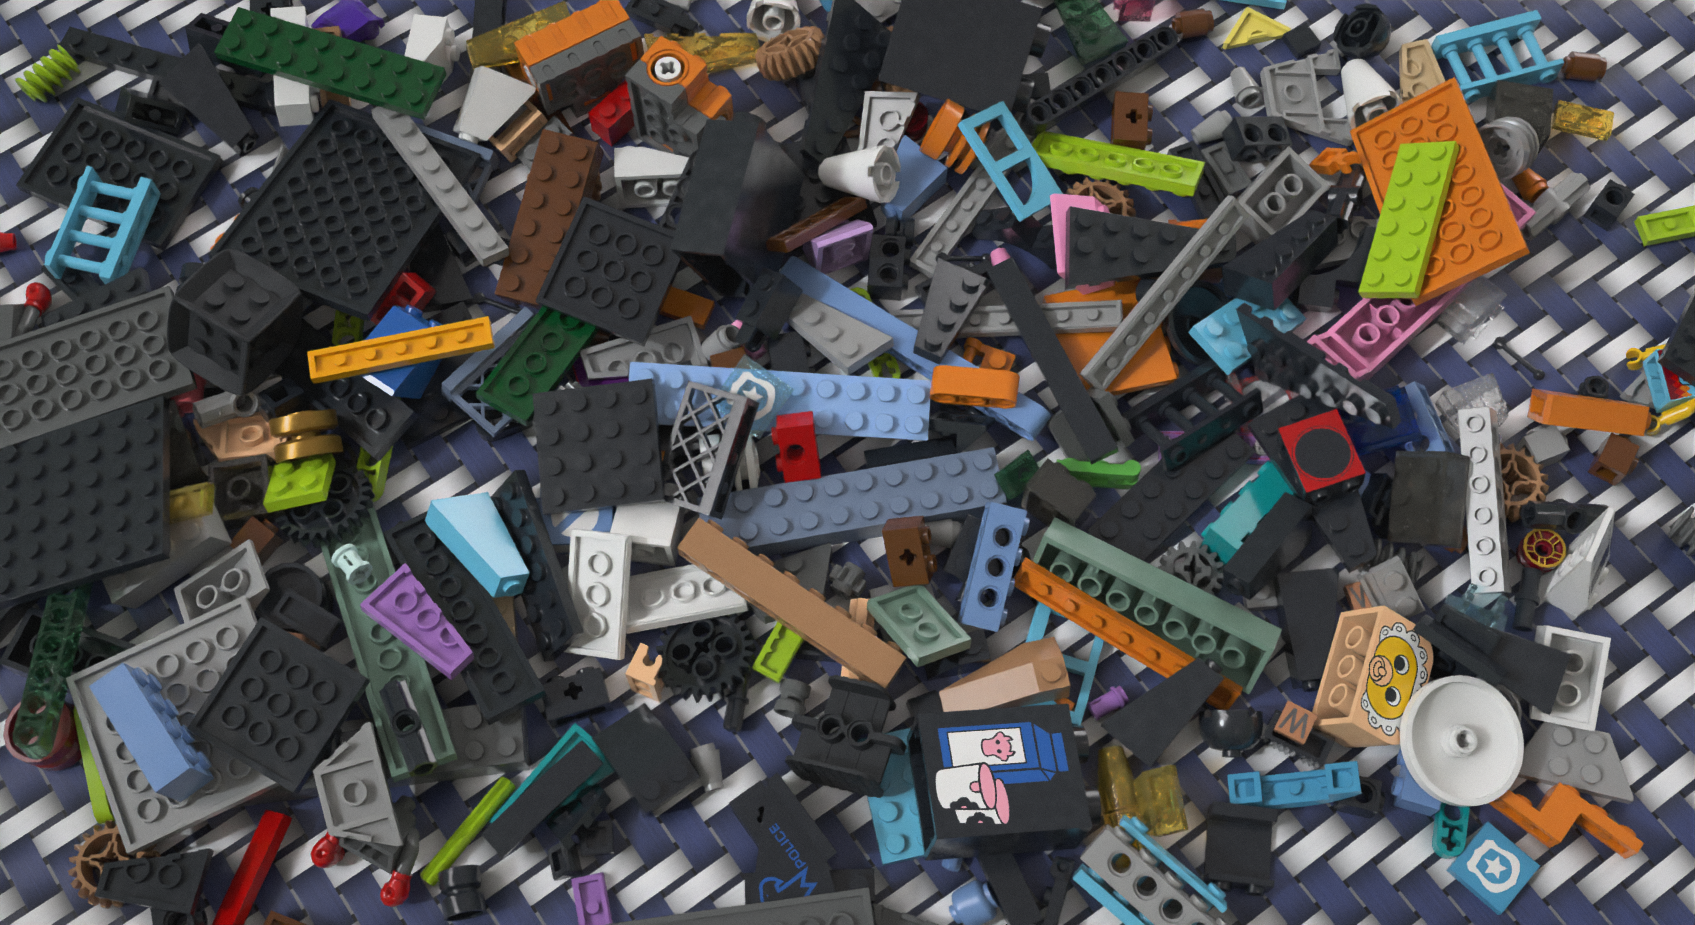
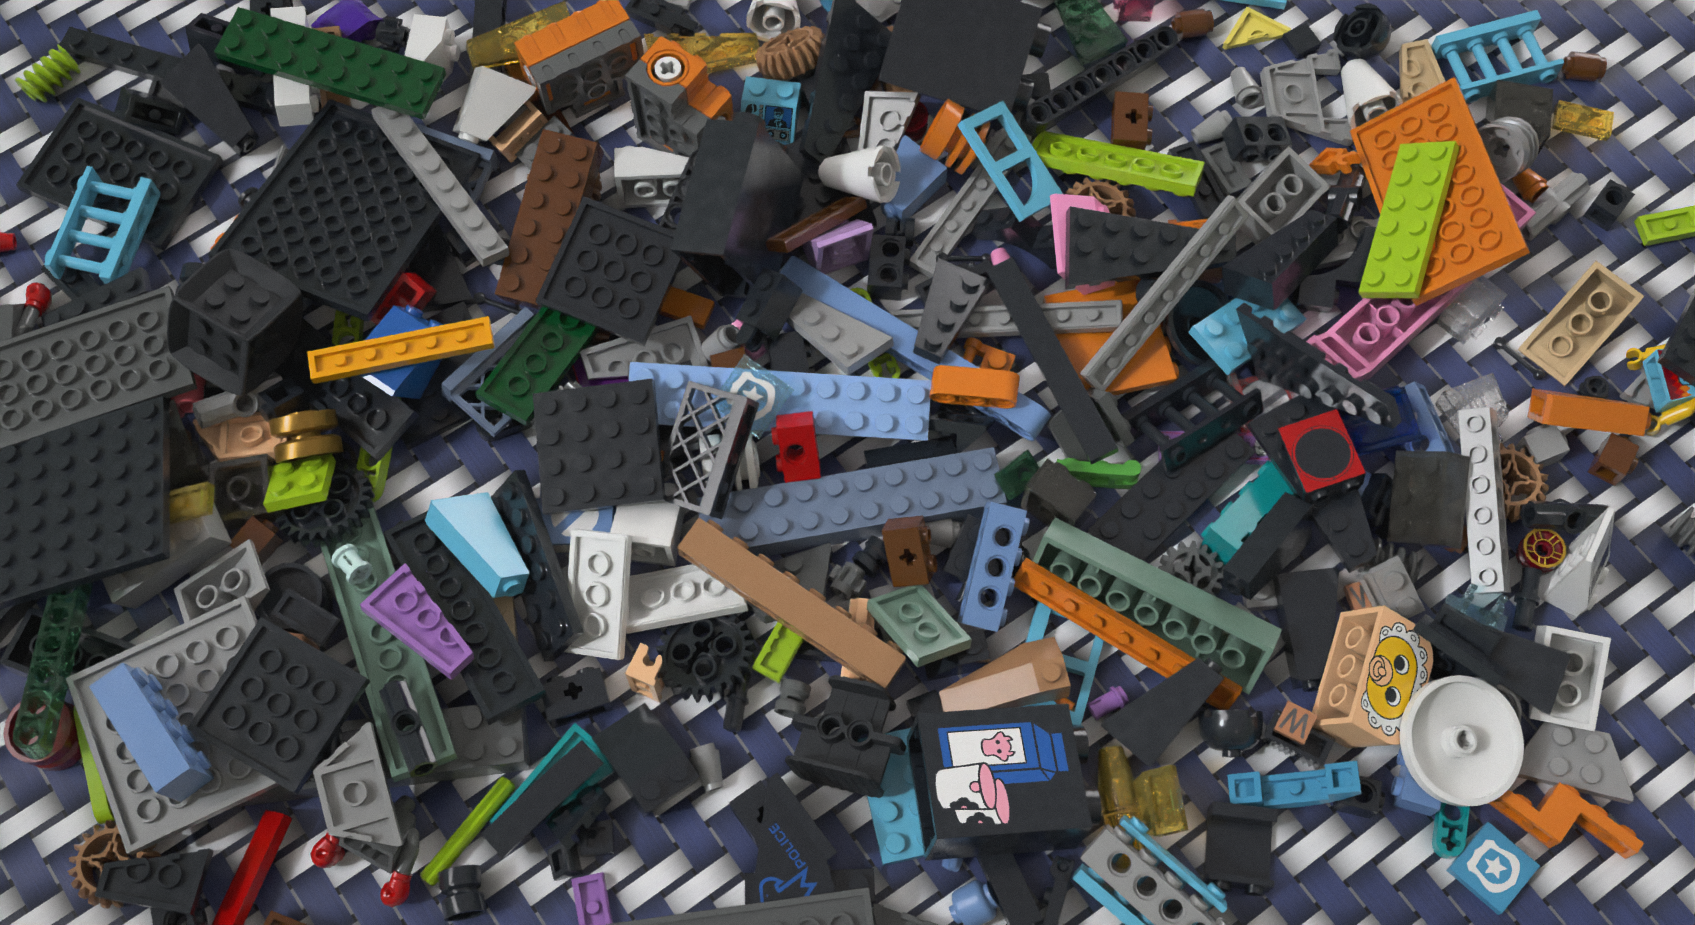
red brick [588,80,635,147] -> none
none -> black gear [376,17,409,52]
none -> medium azure slope [741,76,802,145]
none -> black wheel [852,535,888,578]
none -> tan slope [1517,261,1644,387]

